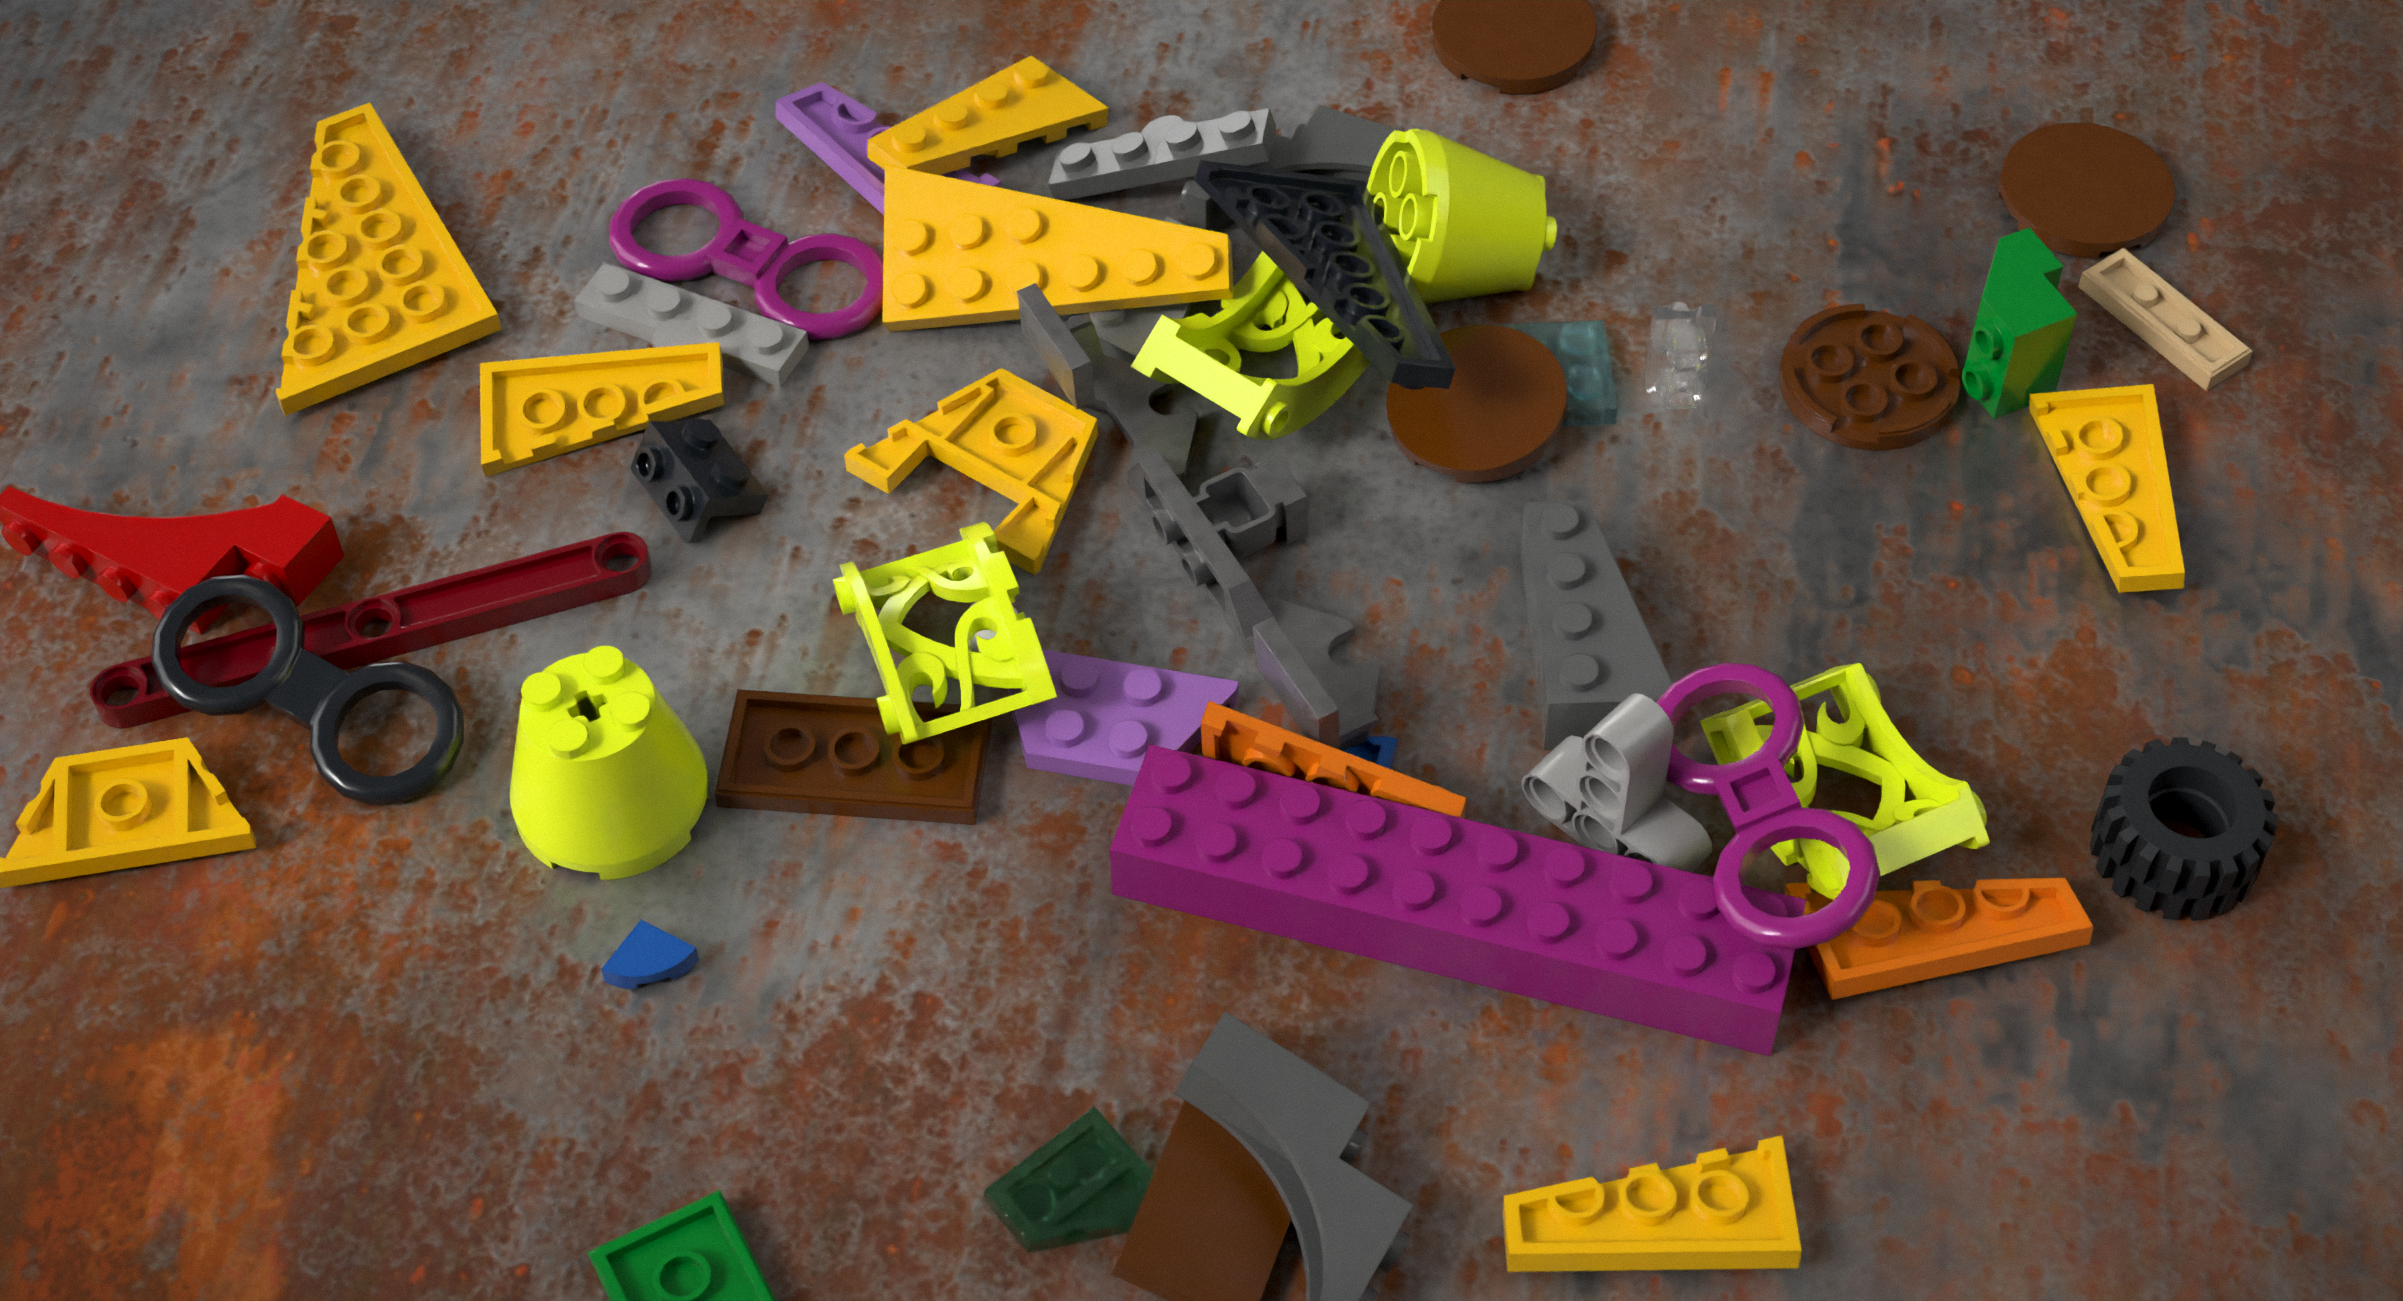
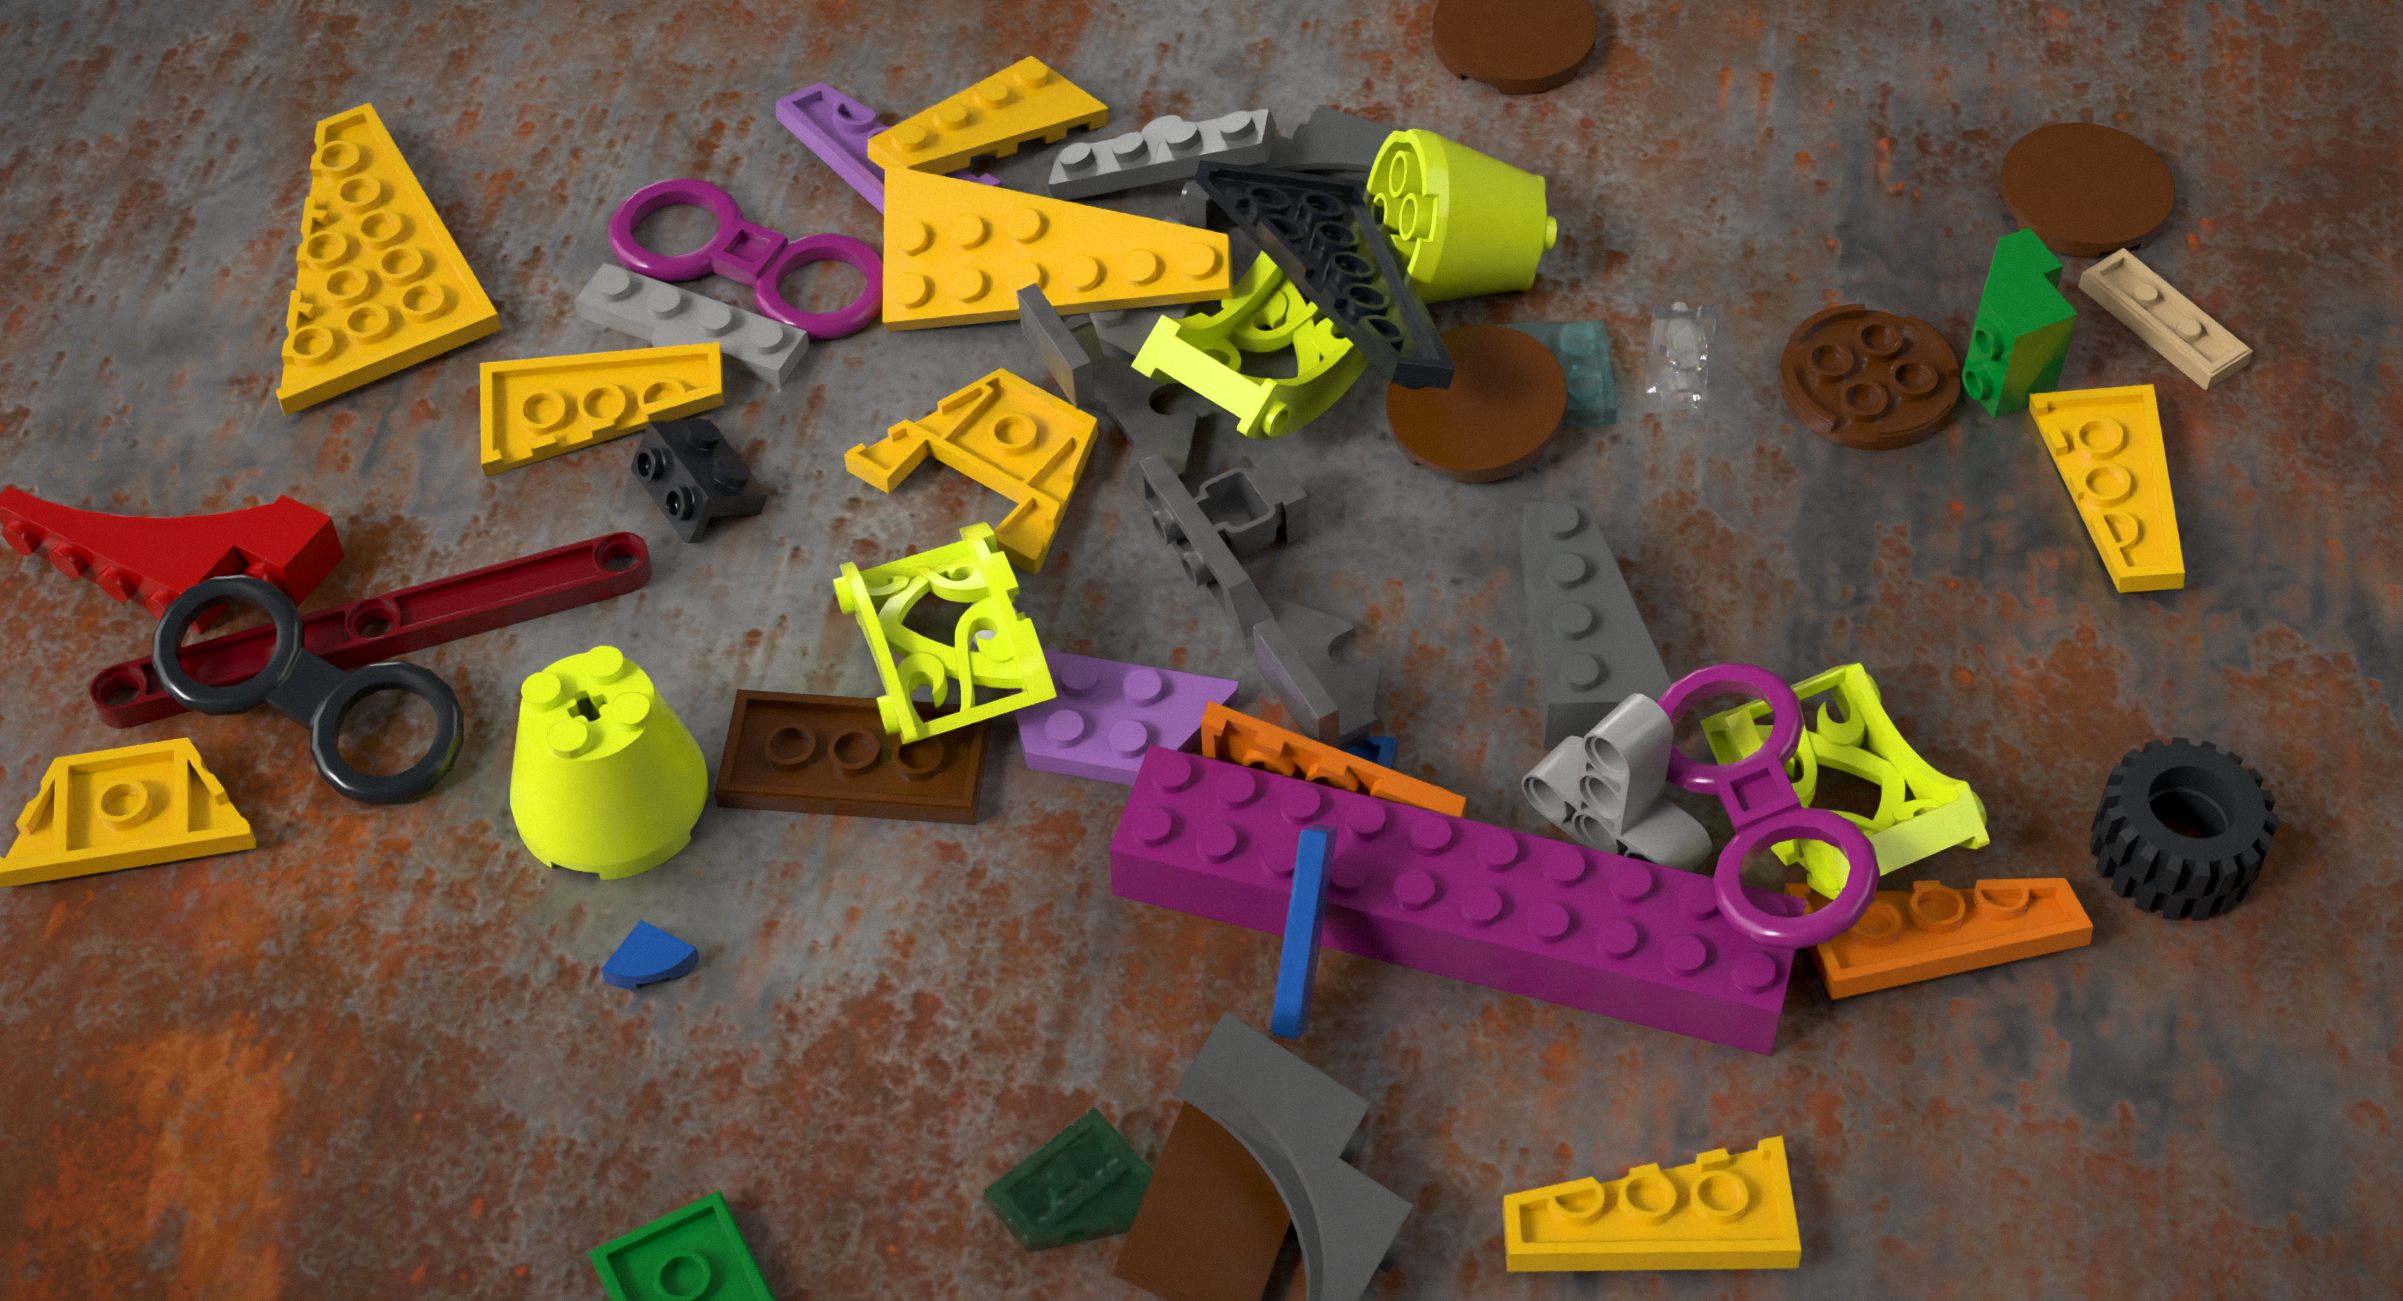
none -> blue tile [1270,823,1338,1039]

